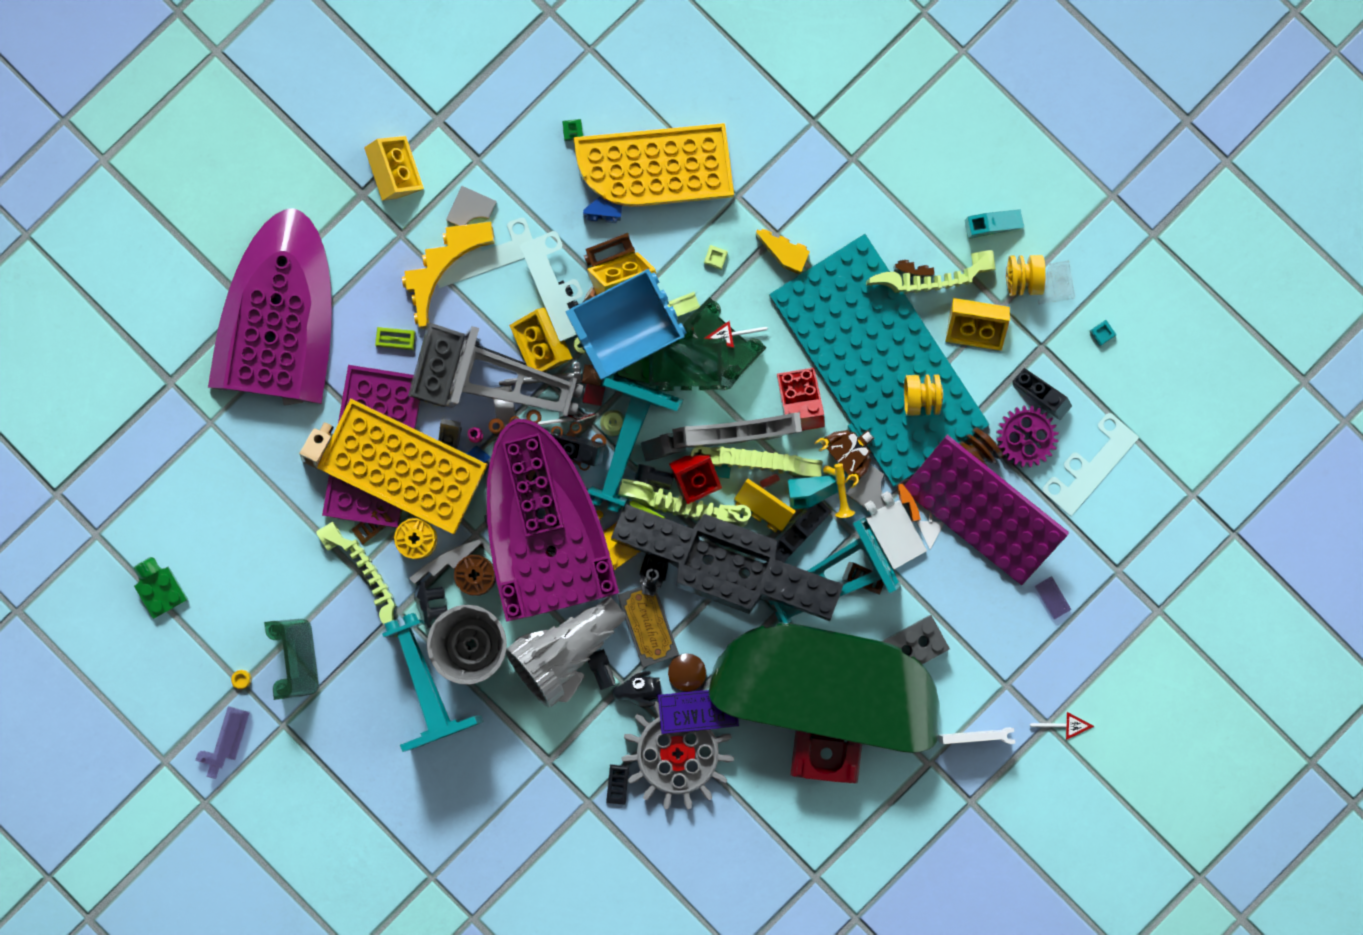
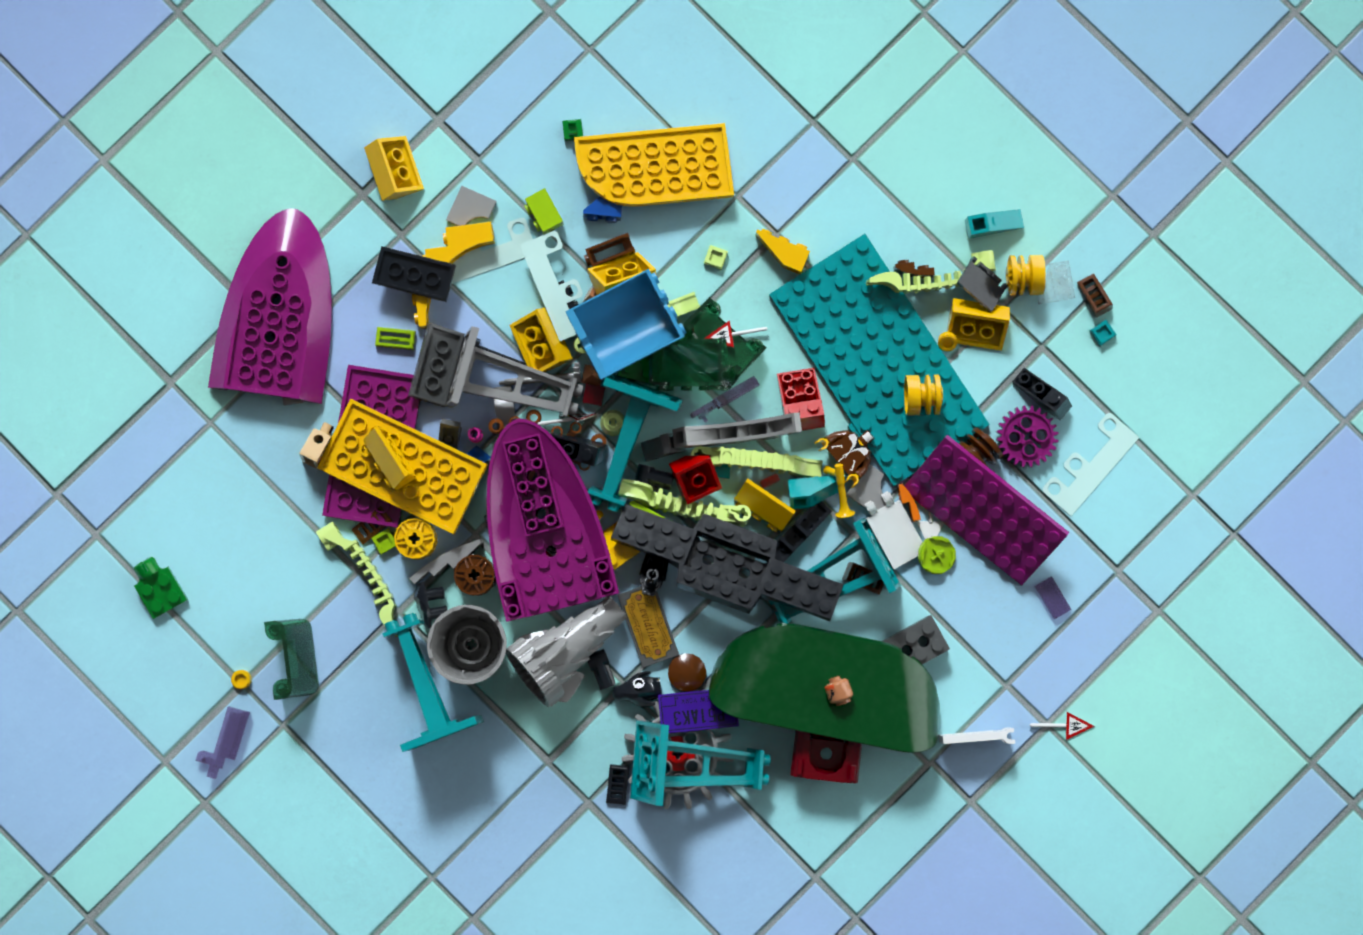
none -> yellow slope [363,426,417,490]
none -> black tile [372,246,456,303]
none -> lime tile [372,528,396,555]
none -> lime brick [524,188,564,235]
none -> teal piece [630,720,771,806]
none -> piece [690,376,760,423]
none -> nougat head [825,676,853,706]
none -> lime tile [918,536,956,574]
none -> yellow tile [938,332,957,351]
none -> piece [957,256,1008,312]
none -> reddish brown slope [1077,273,1113,318]

